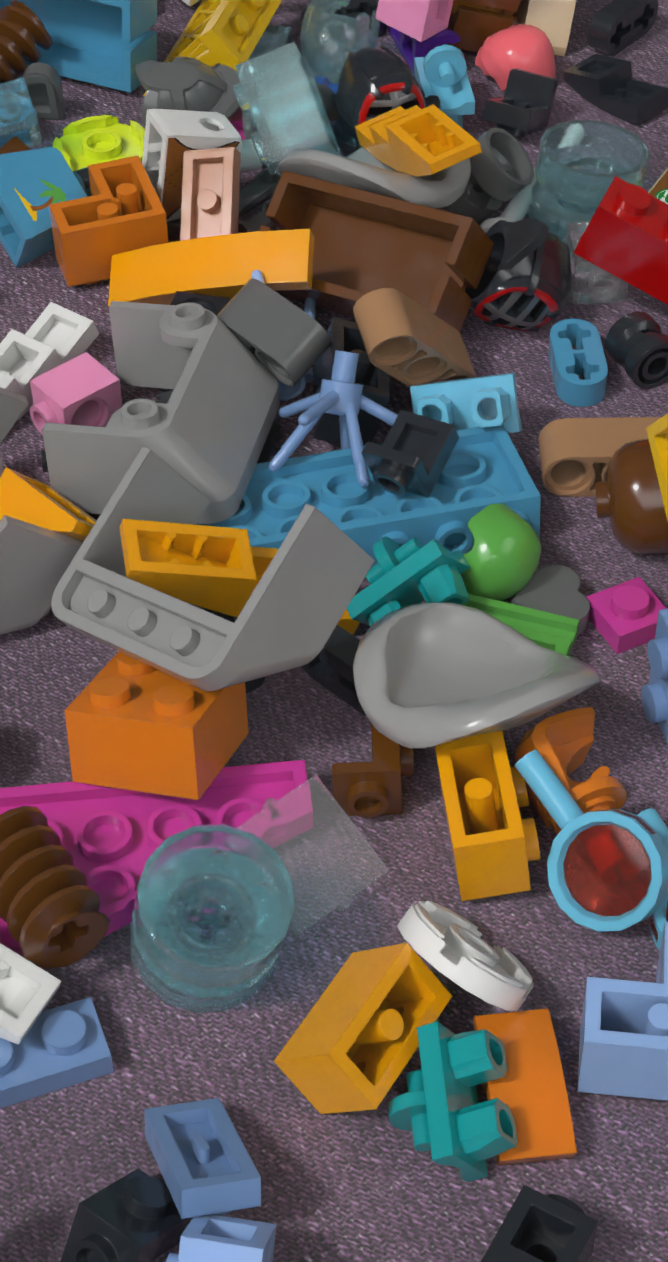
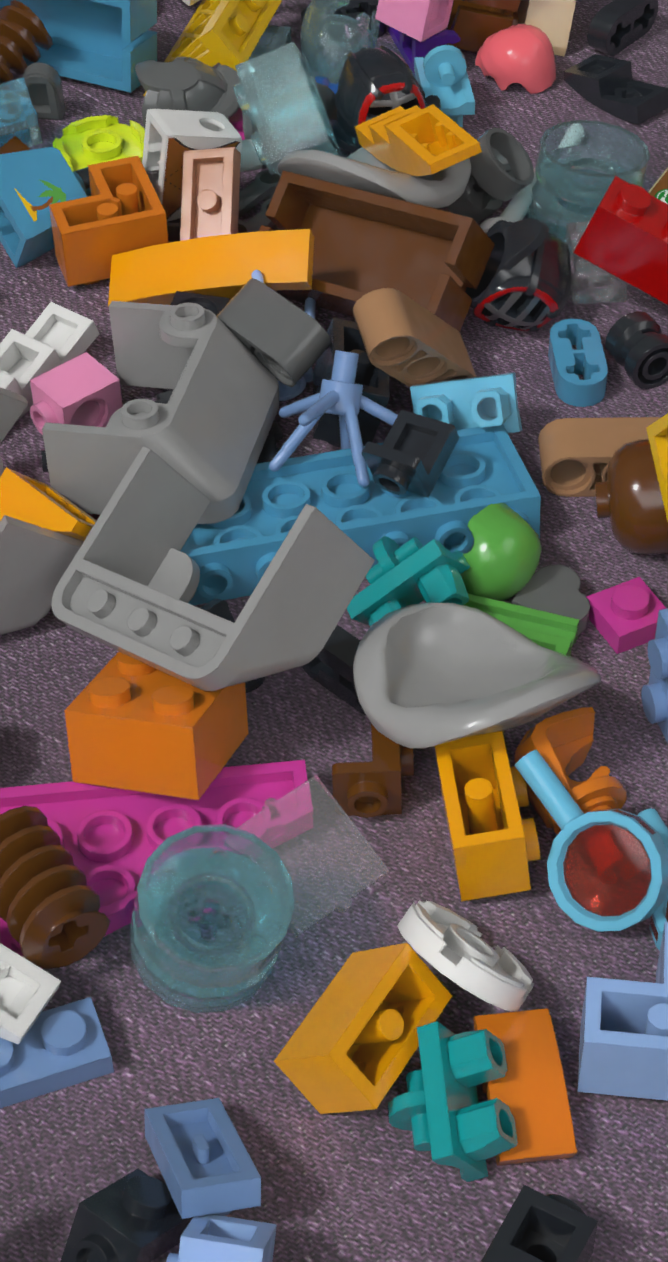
light orange slope [119,519,360,635] -> none
black bracket [482,68,558,137] -> none

